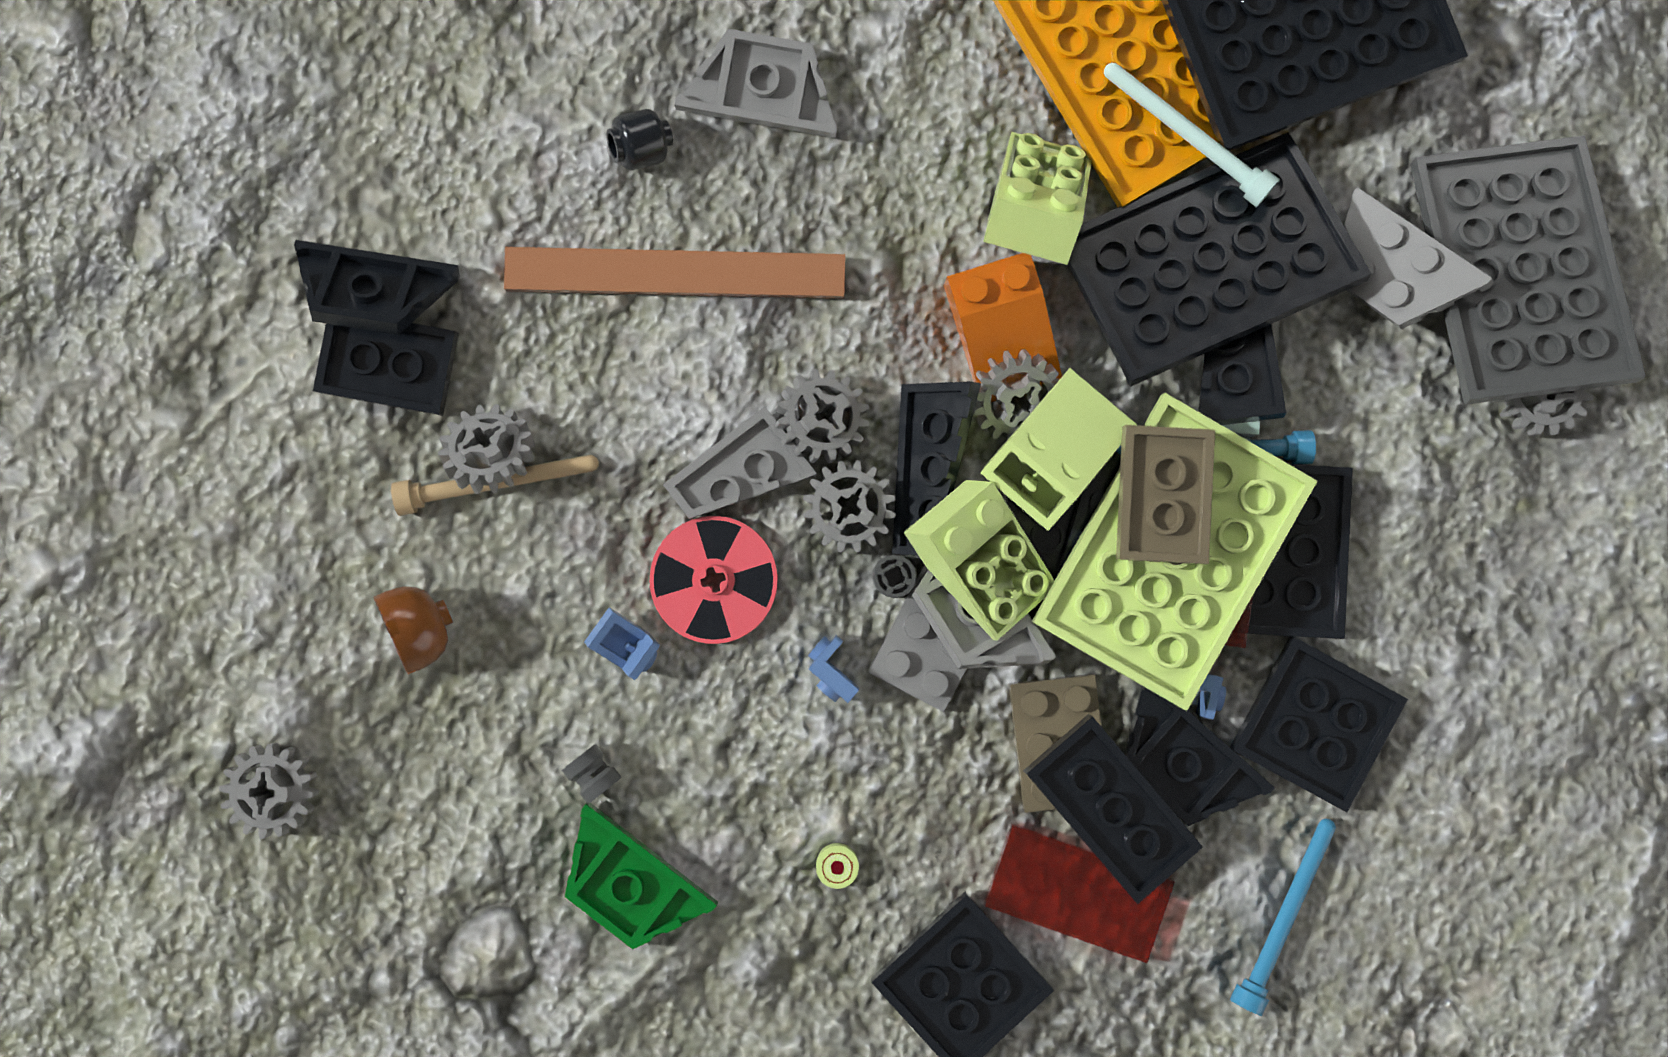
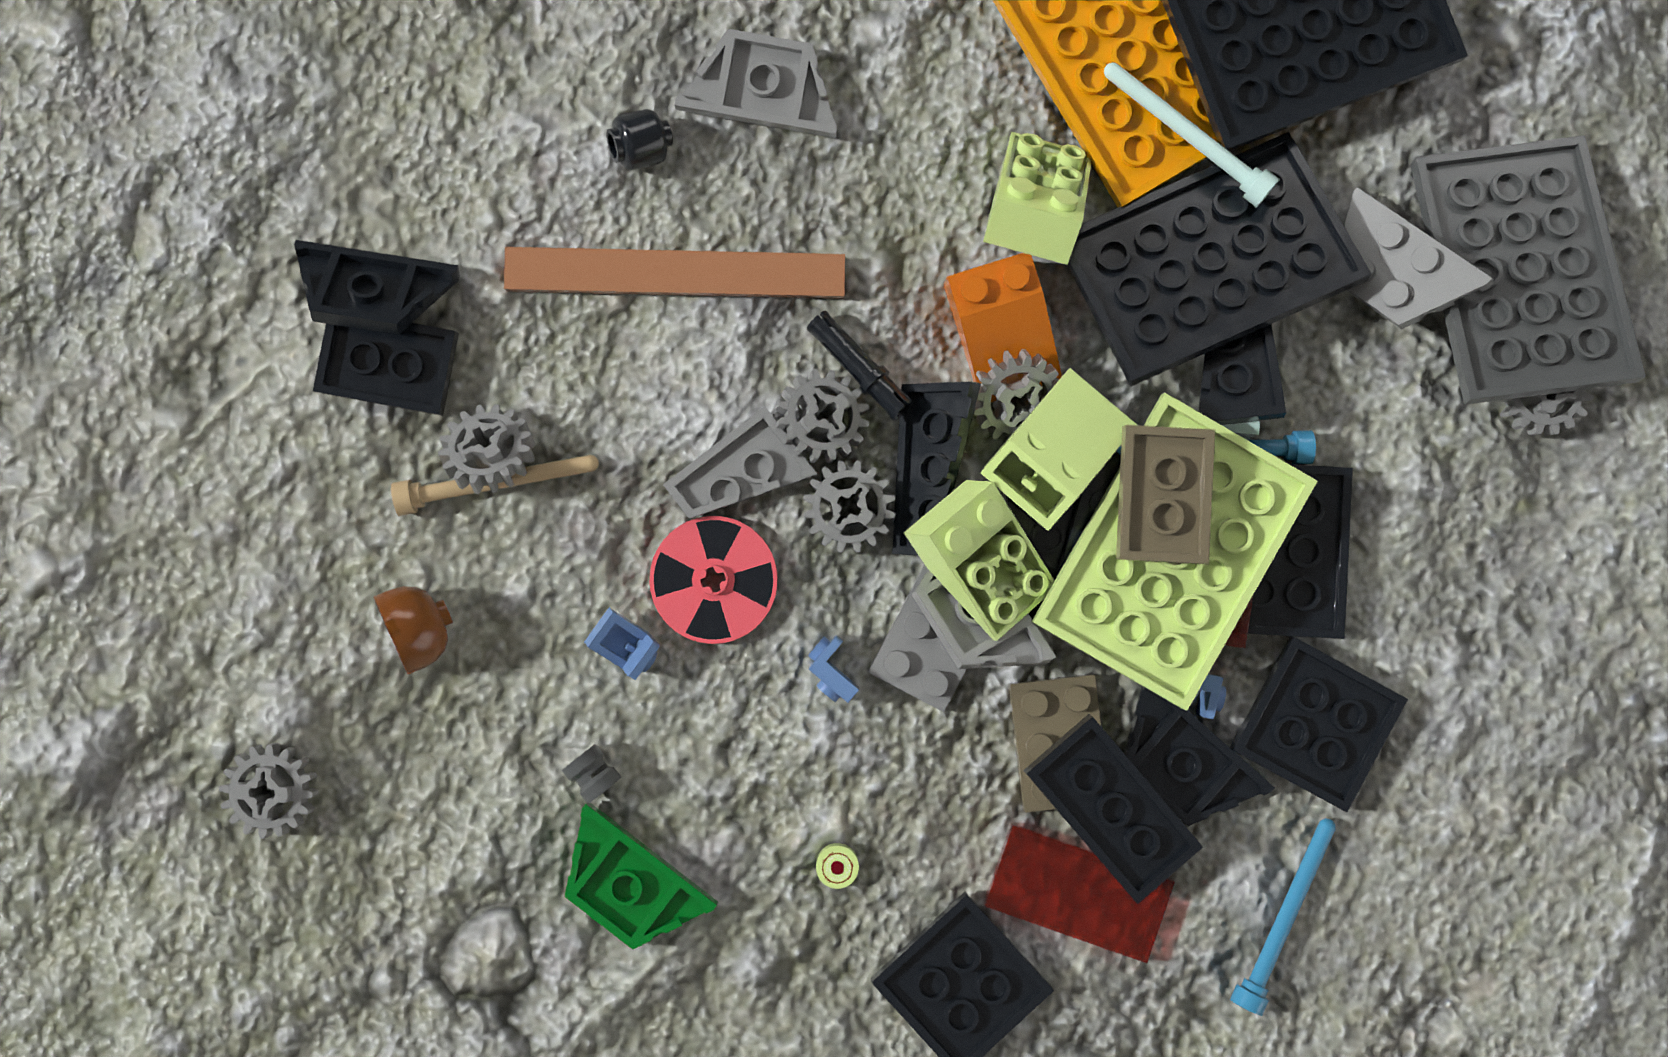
dark grey wheel [872,555,916,598] -> none
none -> black pin [807,310,913,421]

